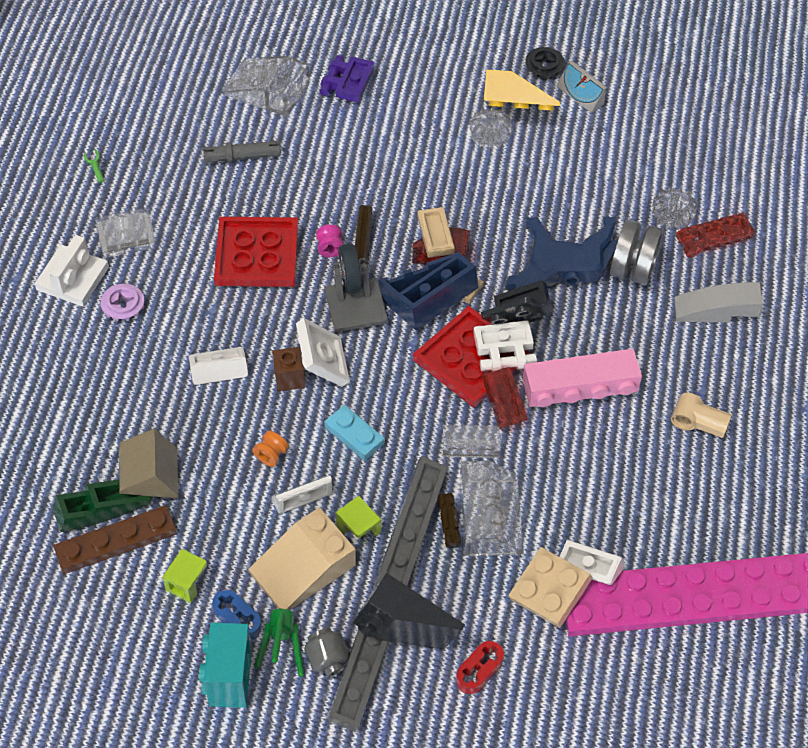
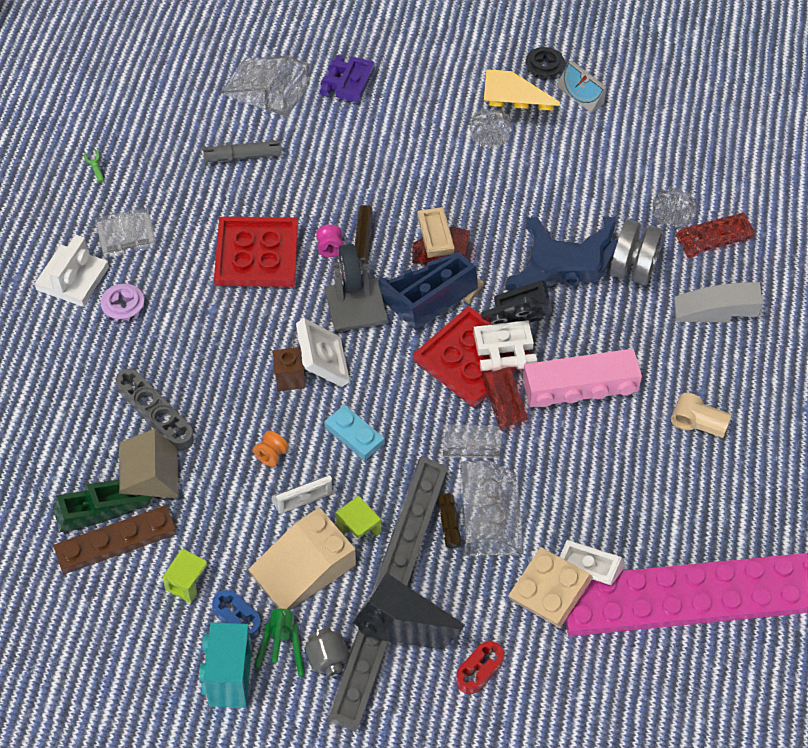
white slope [189,347,248,385] -> none
none -> dark grey beam [116,369,194,451]

